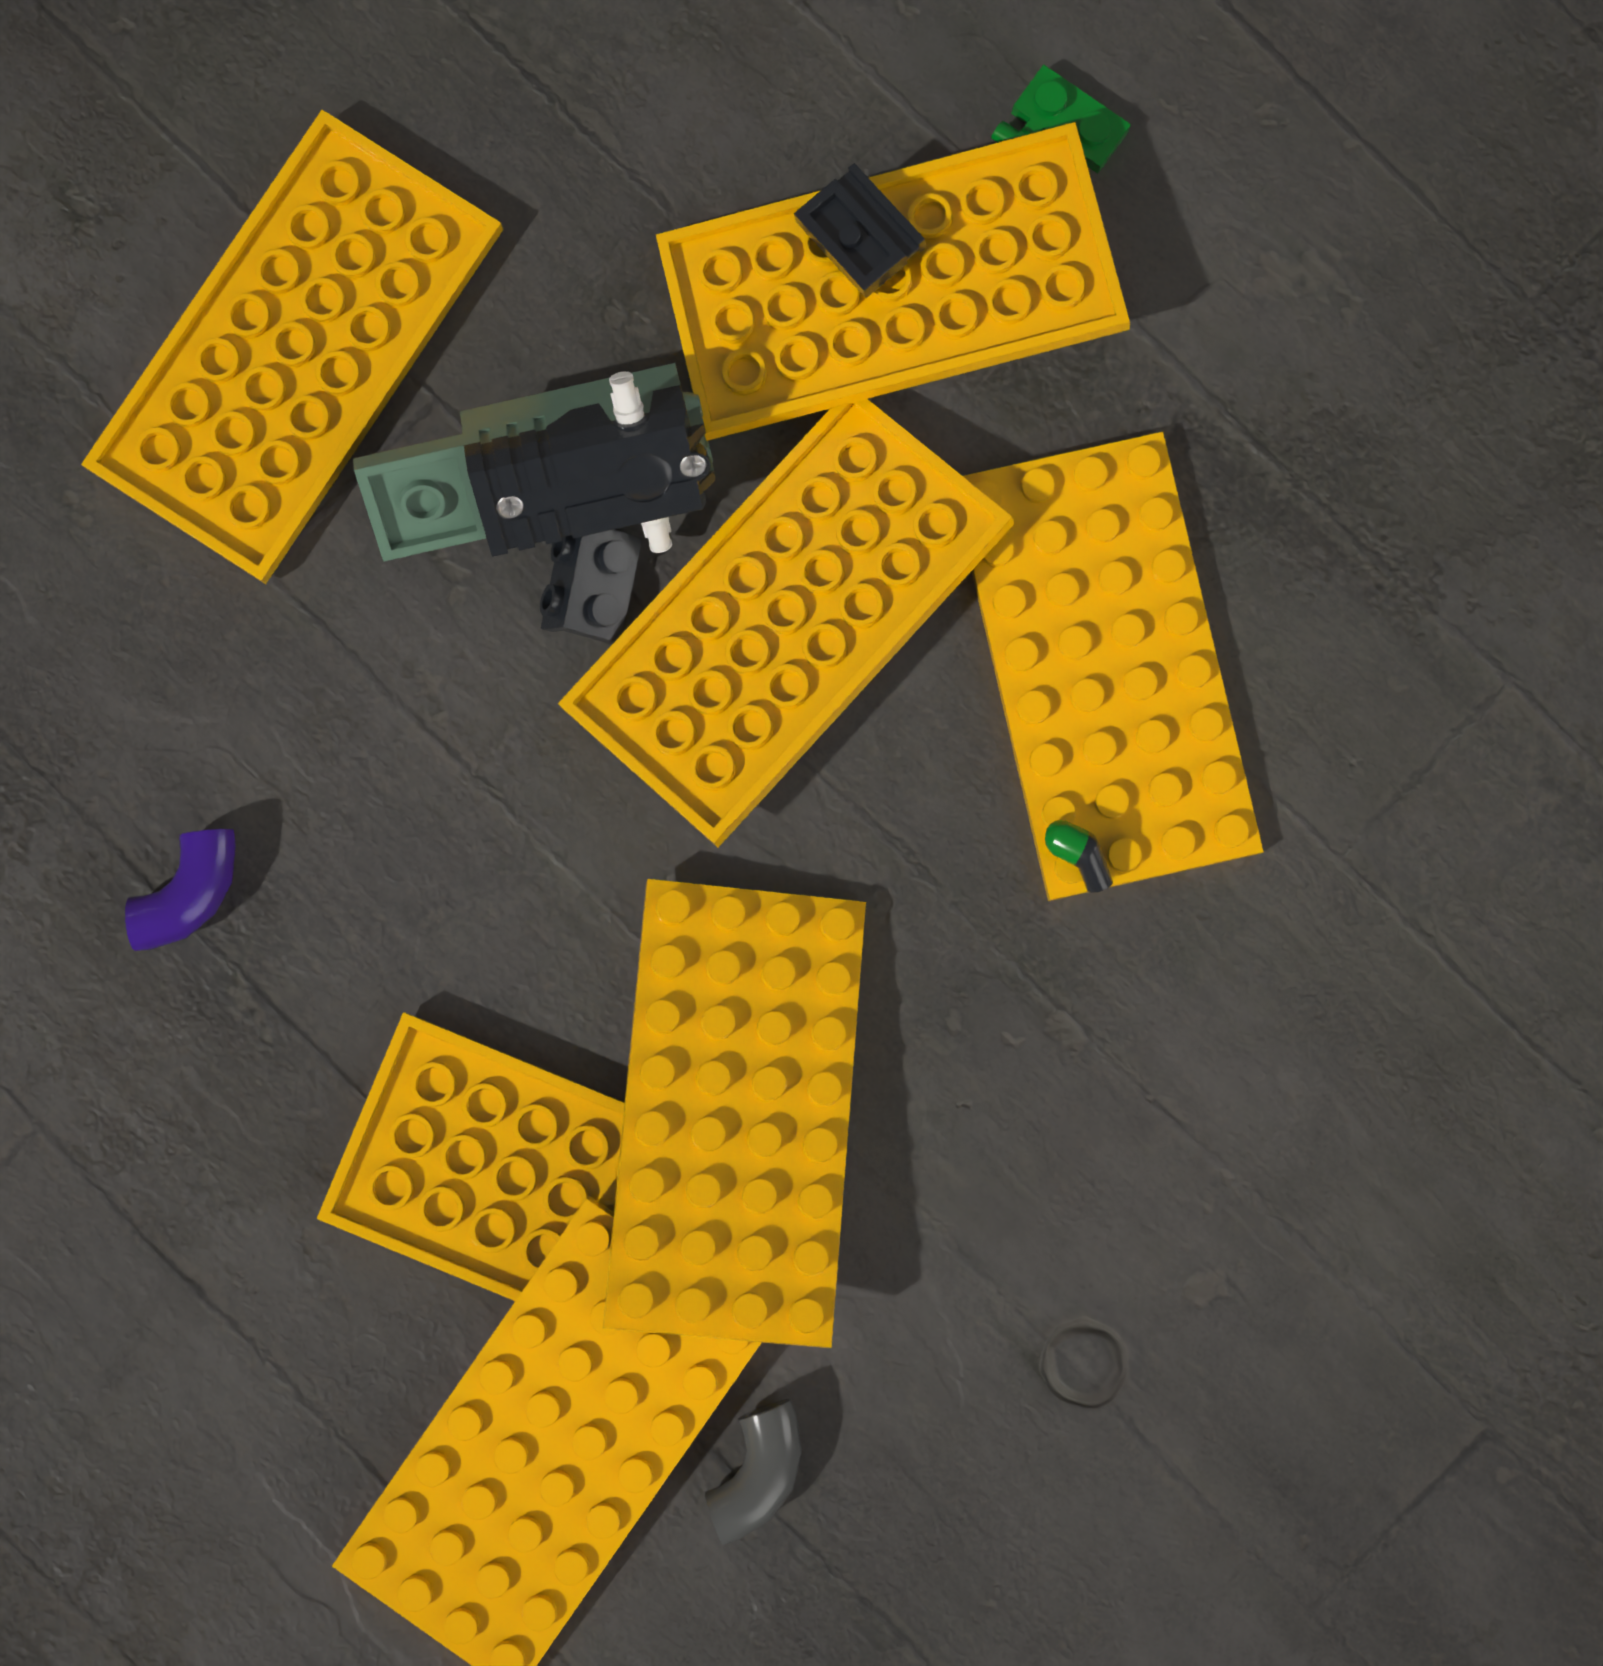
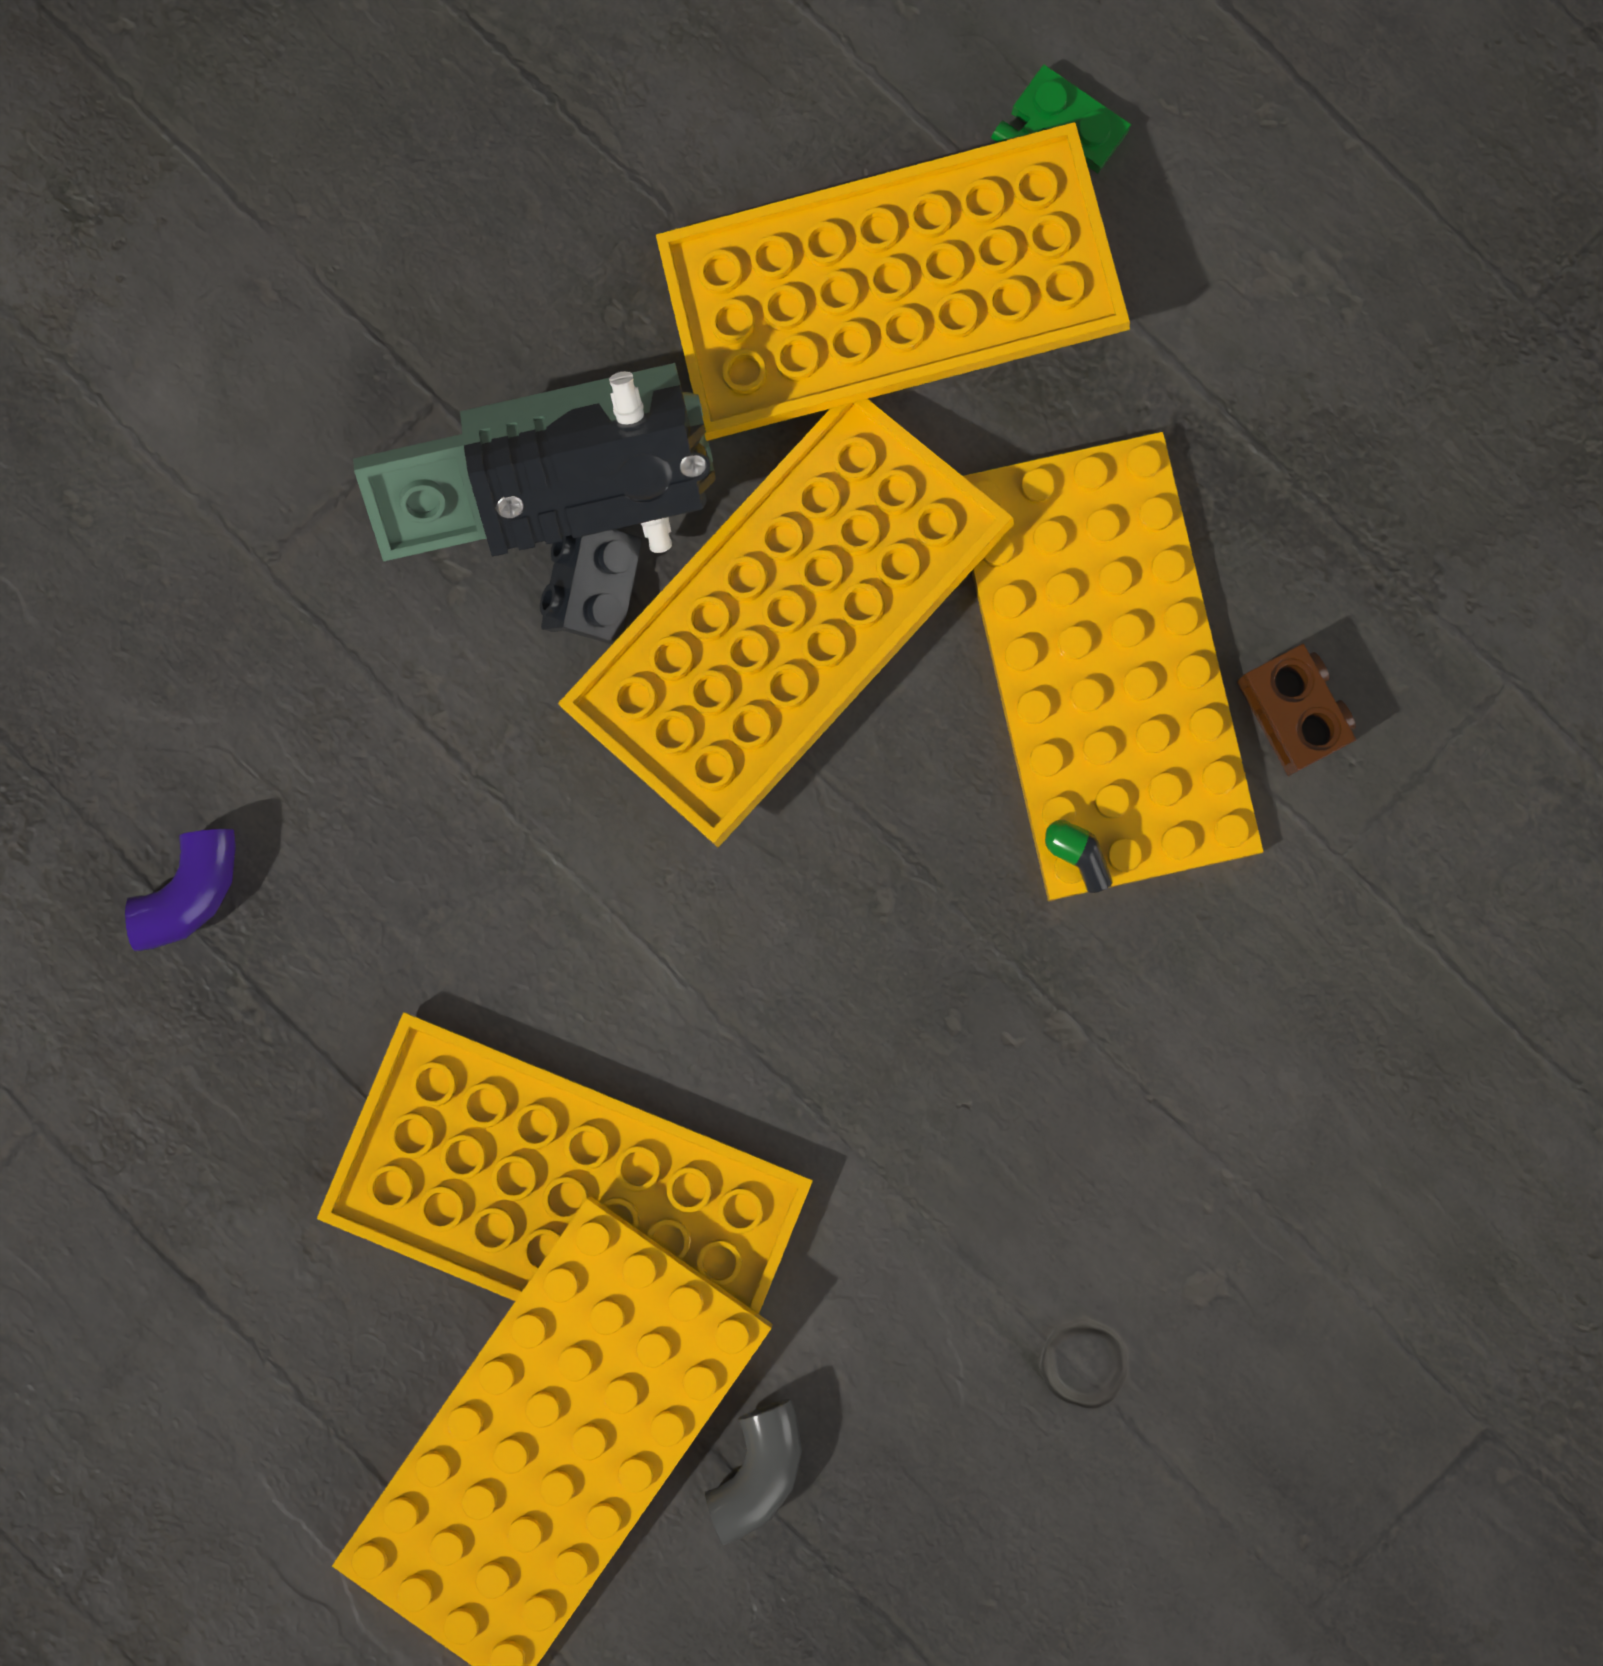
yellow plate [81,110,504,584] -> none
yellow plate [603,879,866,1348] -> none
black plate [794,163,926,298] -> none
none -> reddish brown brick [1237,643,1356,777]

